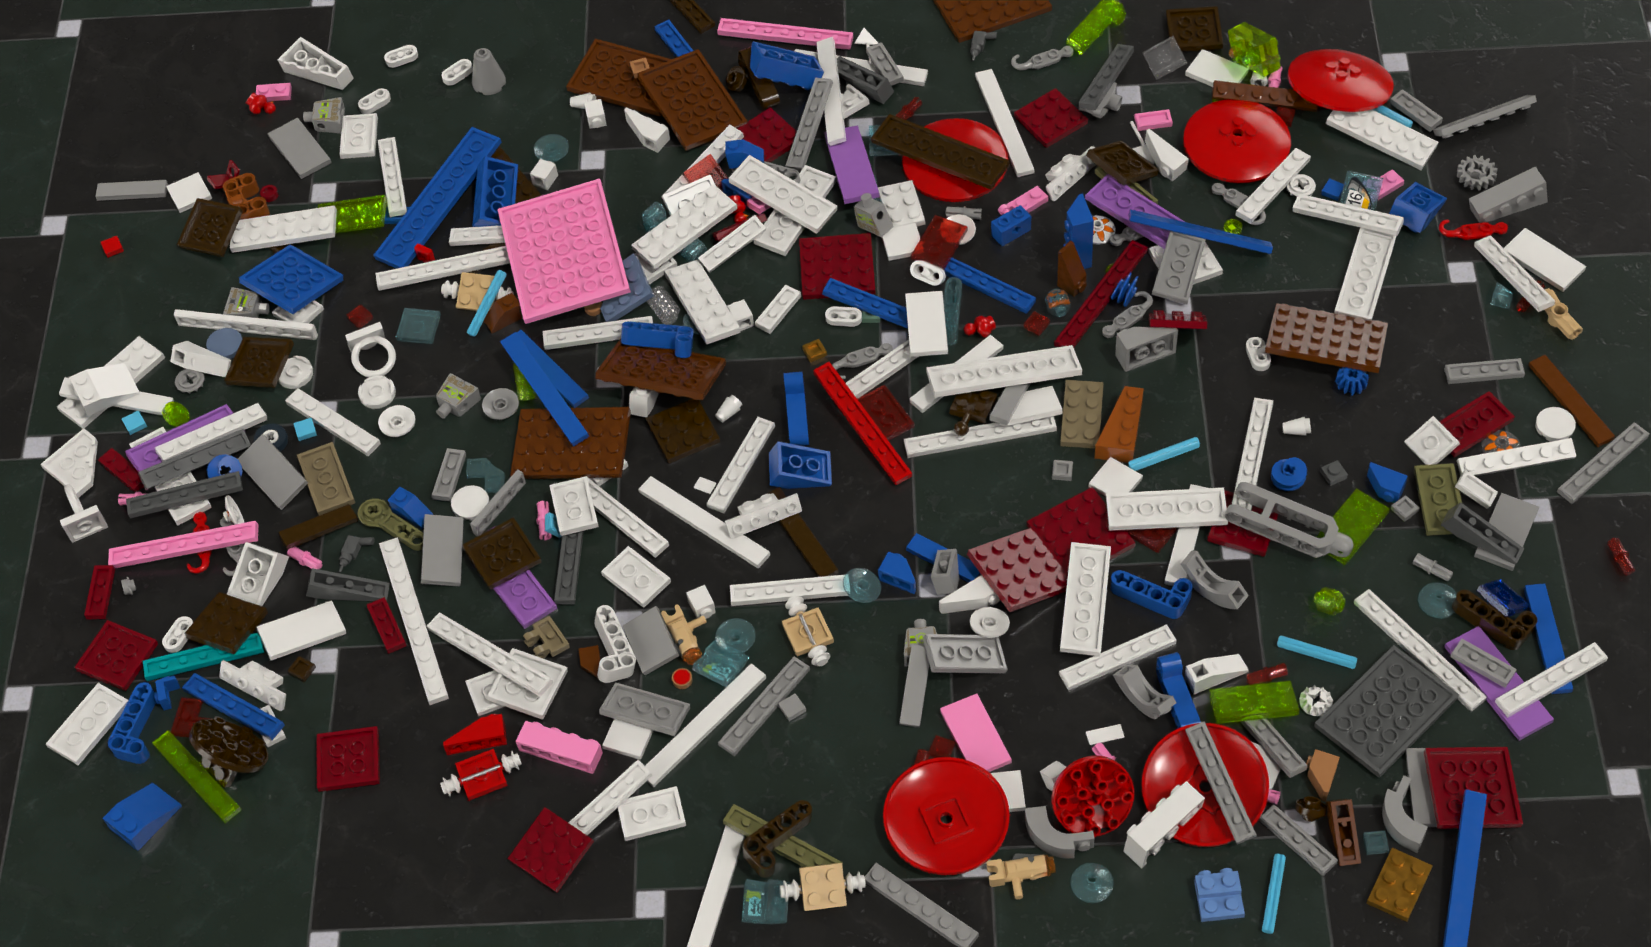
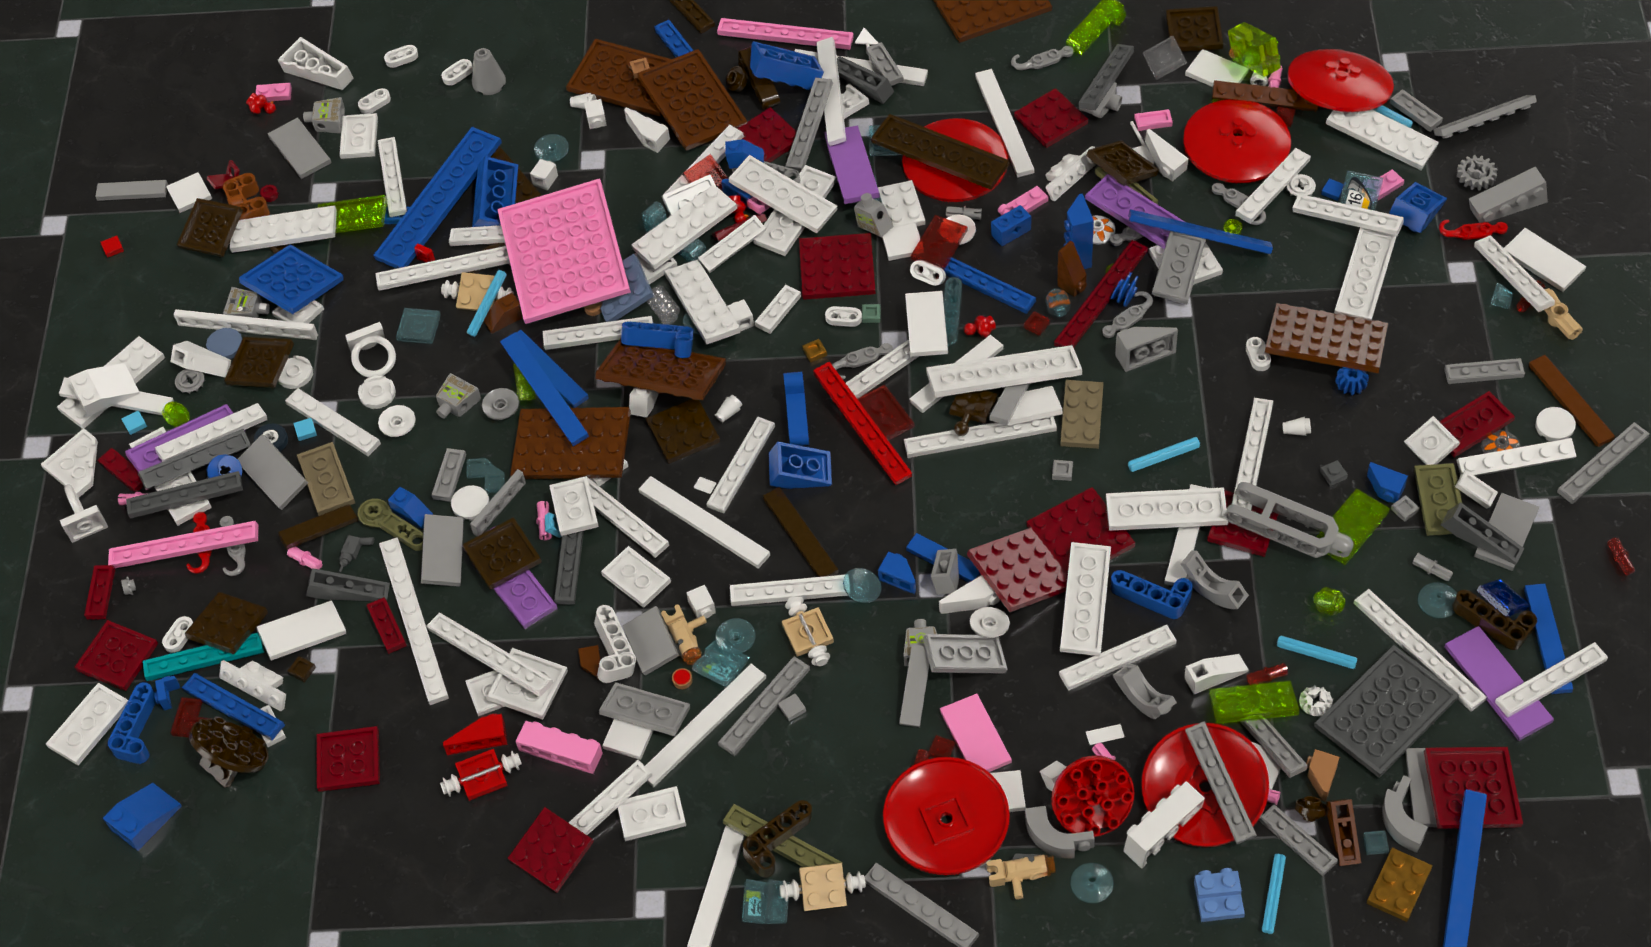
clear neon green plate [152,730,242,823] -> none
white dish [223,495,244,525] -> none
white slope [227,542,289,606] -> none
clear red plate [347,304,373,329] -> none
dark tan plate [523,616,570,659] -> none
white bracket [725,493,802,539] -> none
blue tile [822,278,908,329] -> none
clear red axle [896,97,922,120] -> none
dark grey piece [970,31,997,61] -> none
white tile [1089,457,1143,497] -> none
dark orange wedge [1095,386,1144,463] -> none
clear red tile [1126,527,1179,553] -> none
dark red plate [1149,310,1207,329] -> none
blue beam [1156,652,1201,729] -> none
blue piece [1271,457,1307,491] -> none
light grey plate [1451,639,1517,688] -> none

